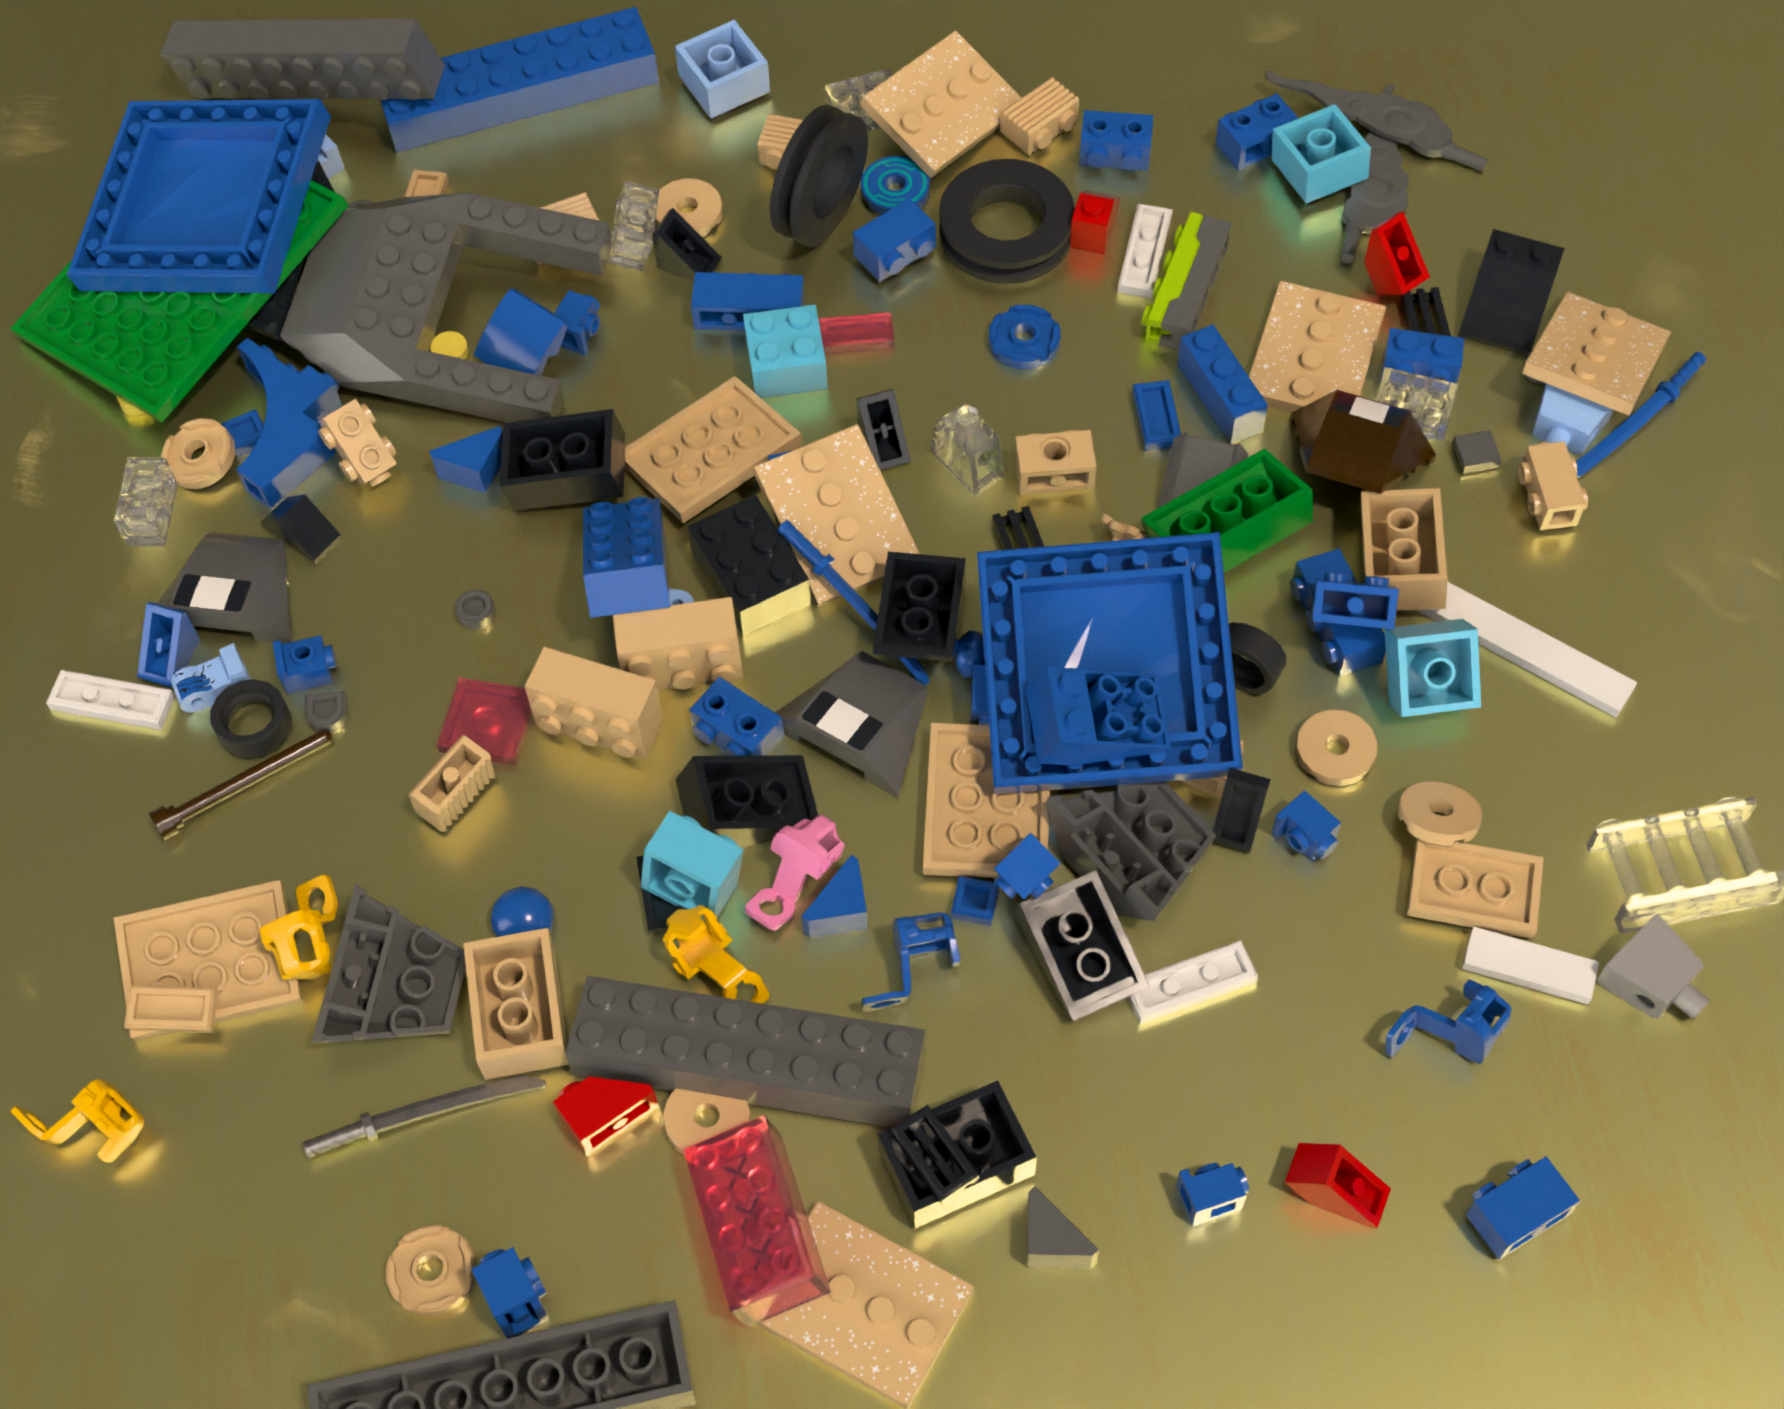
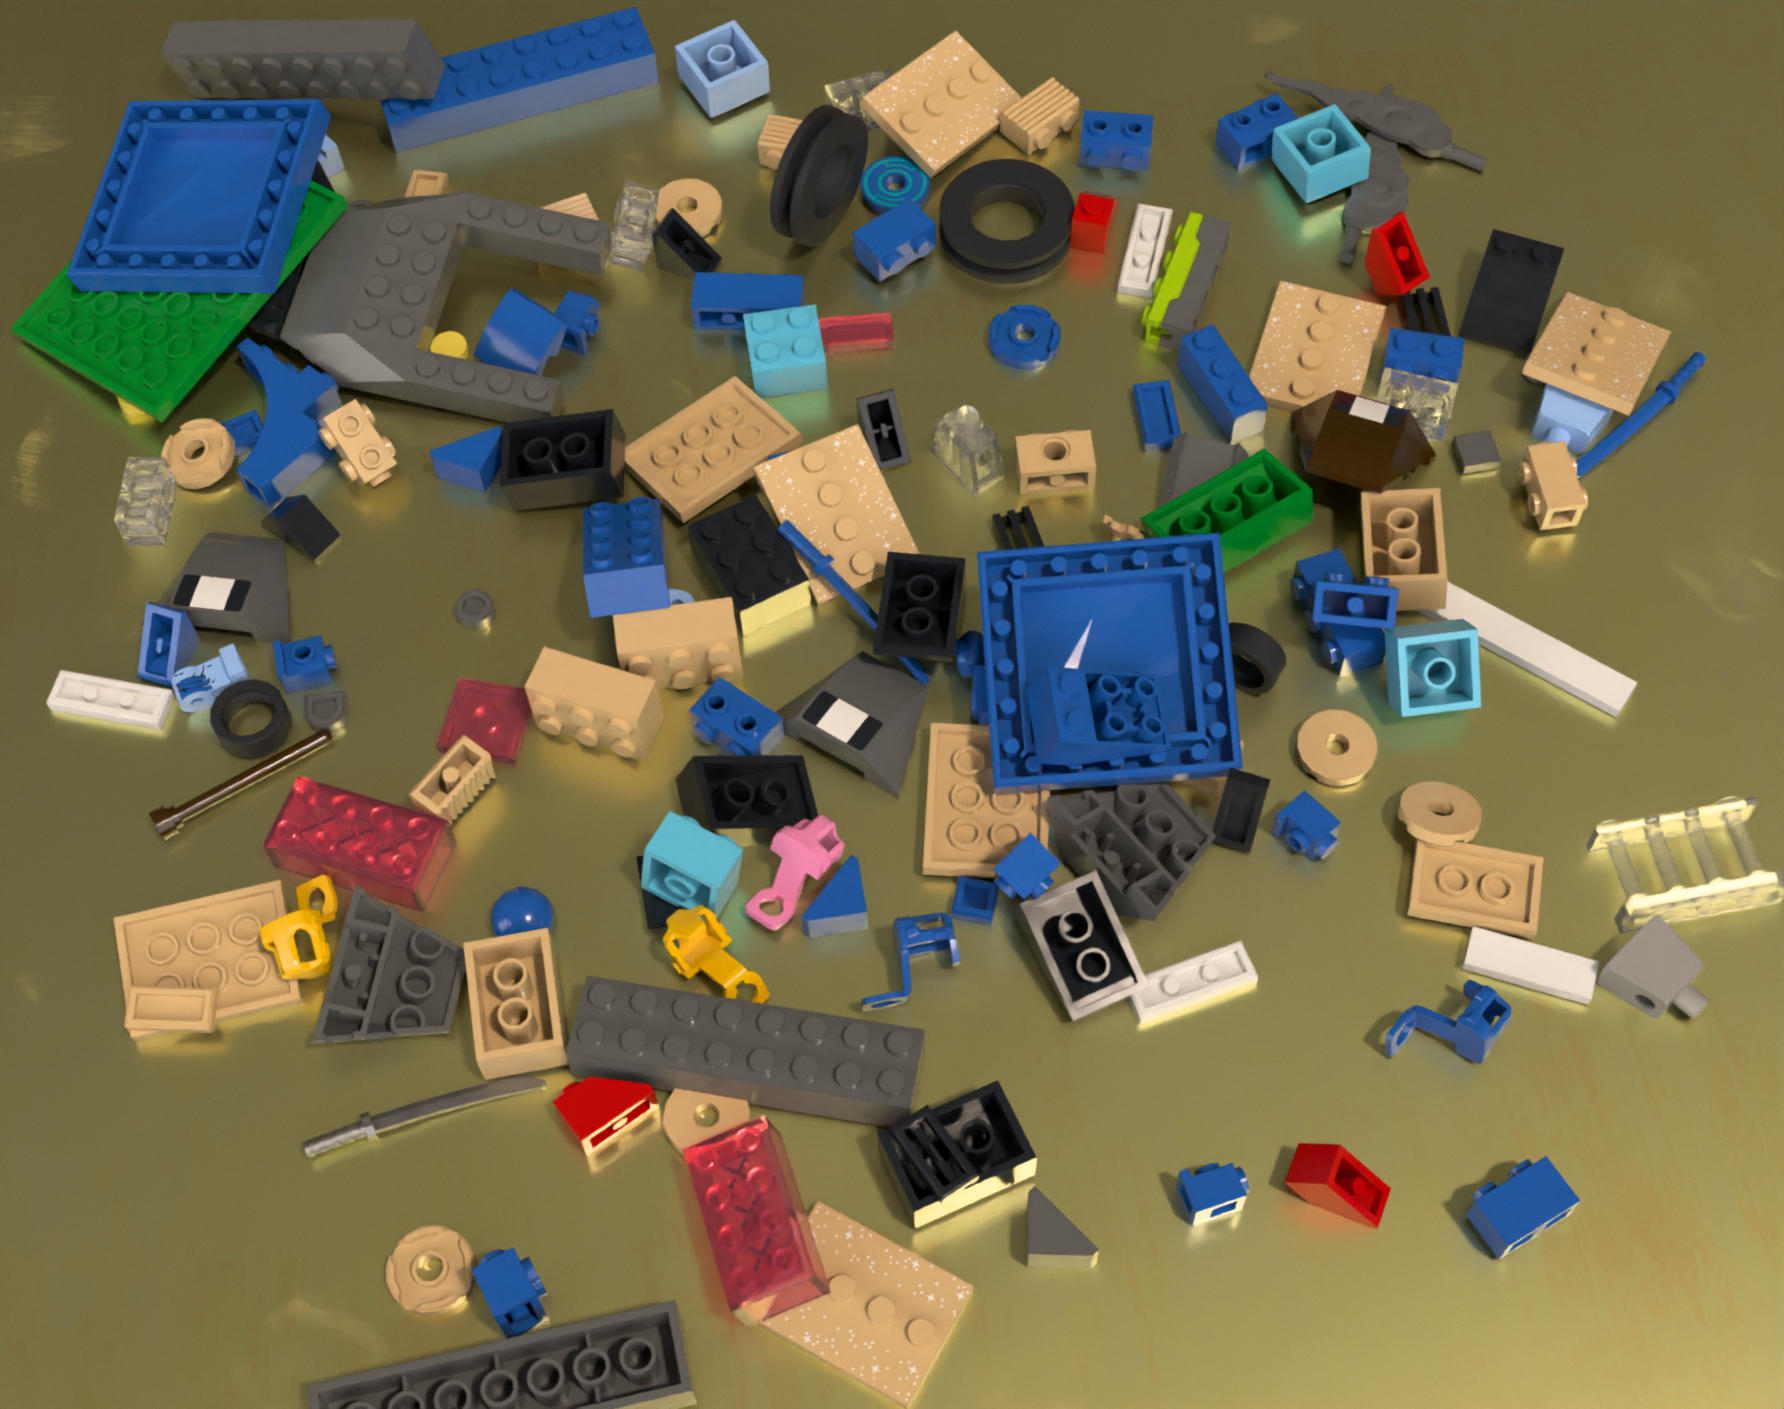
yellow piece [10,1079,144,1163] -> none
none -> clear pink brick [263,776,457,913]

